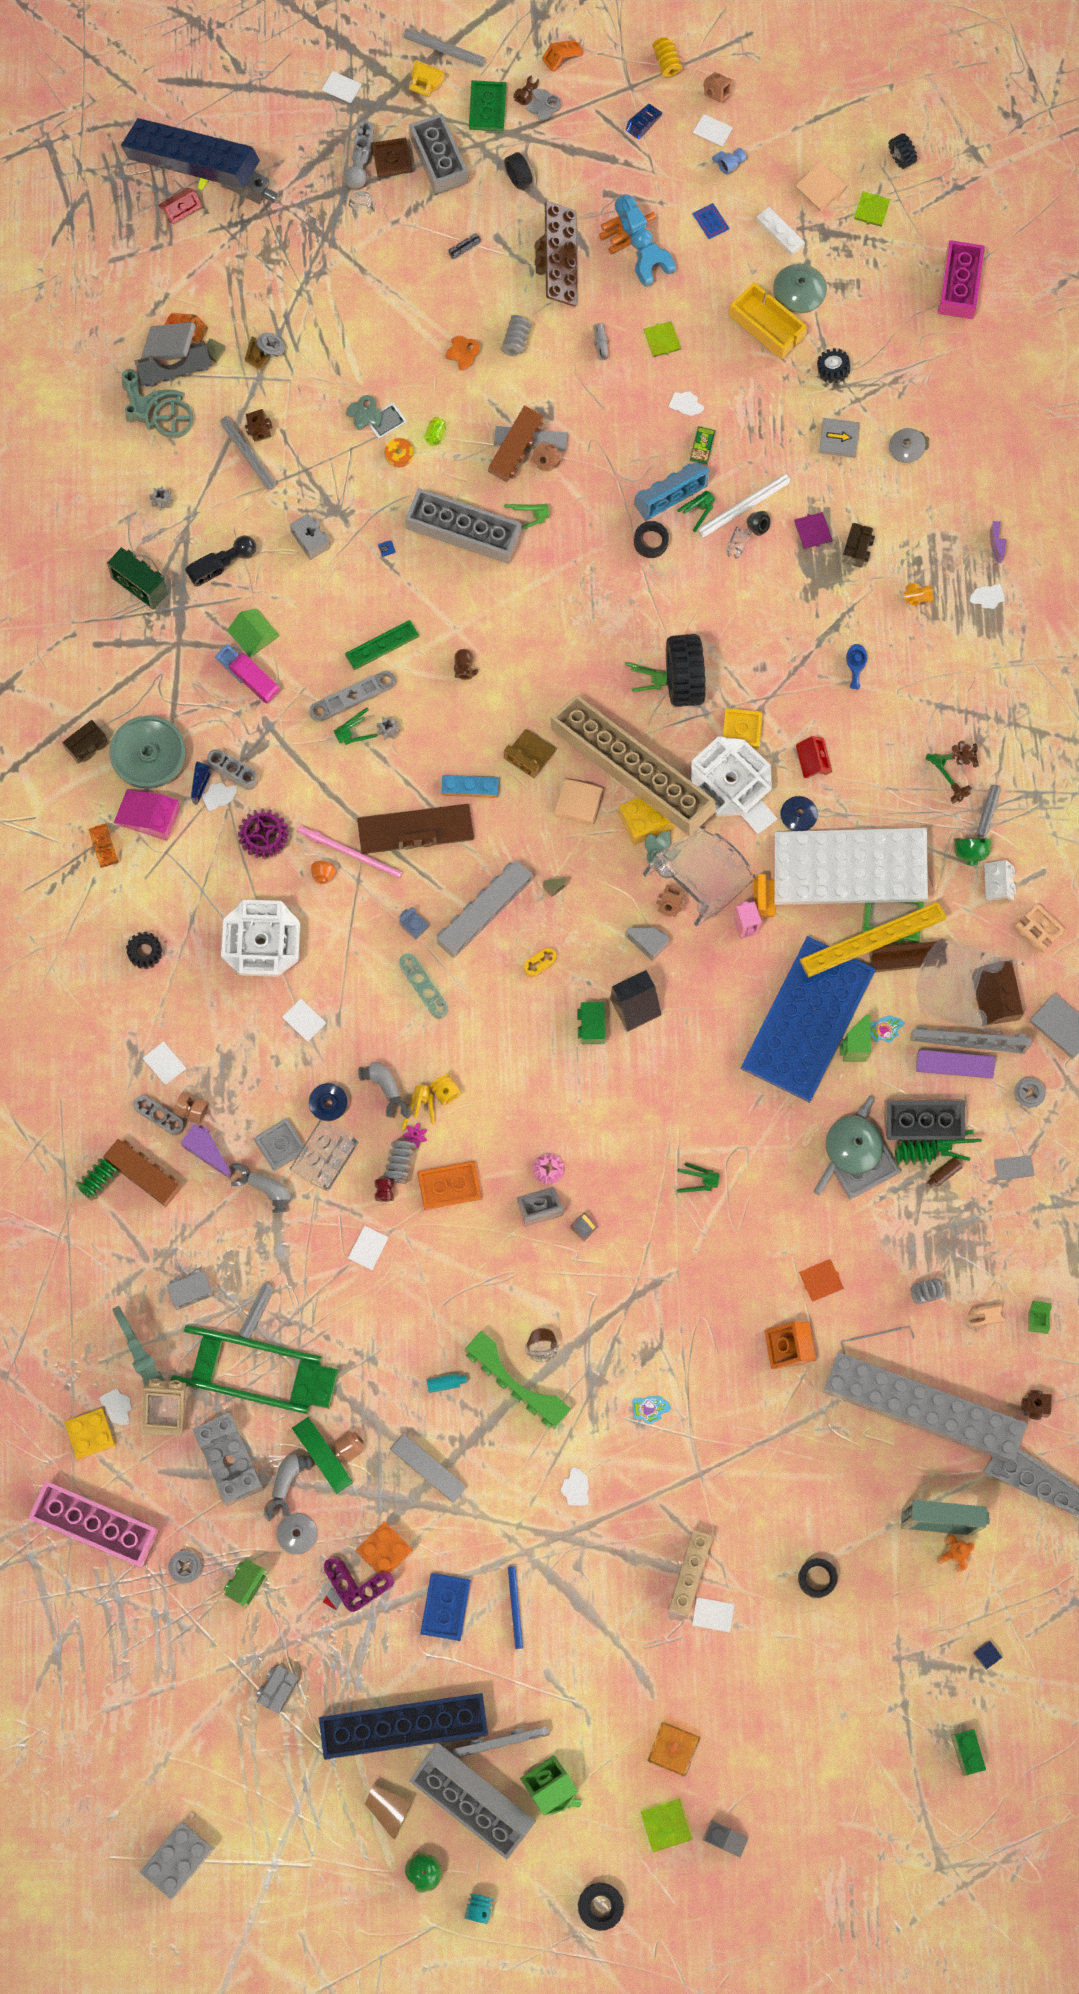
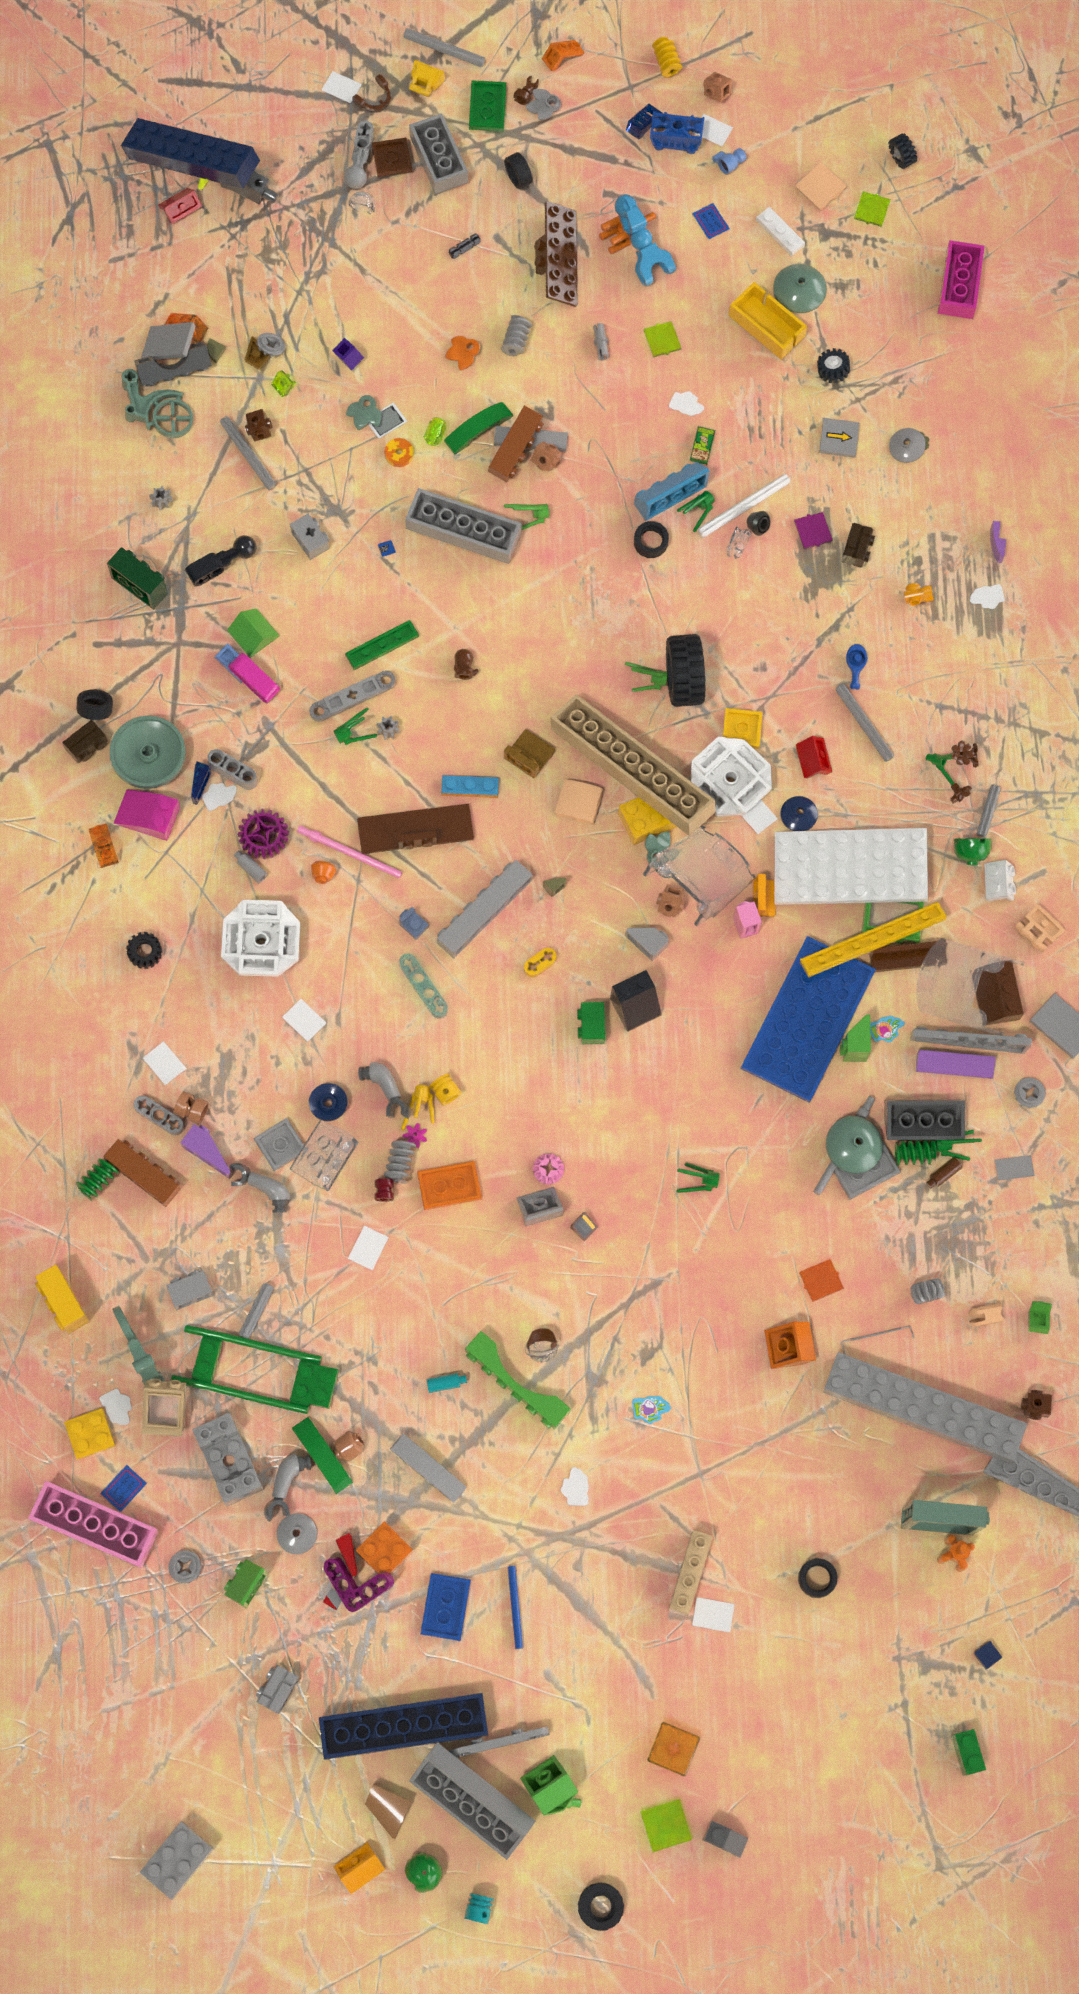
none -> yellow brick [35,1265,89,1334]
none -> black tyre [76,689,113,720]
none -> blue sticker [100,1465,147,1512]
none -> light grey cylinder [234,851,268,884]
none -> clear neon green tile [271,370,296,397]
none -> dark purple brick [332,338,364,371]
none -> light orange panel [333,1842,385,1894]
none -> red slope [336,1533,358,1578]
none -> reddish brown piece [352,74,391,112]
none -> green slope [444,402,513,455]
none -> blue piece [650,111,705,154]
none -> light grey axle [836,683,894,762]

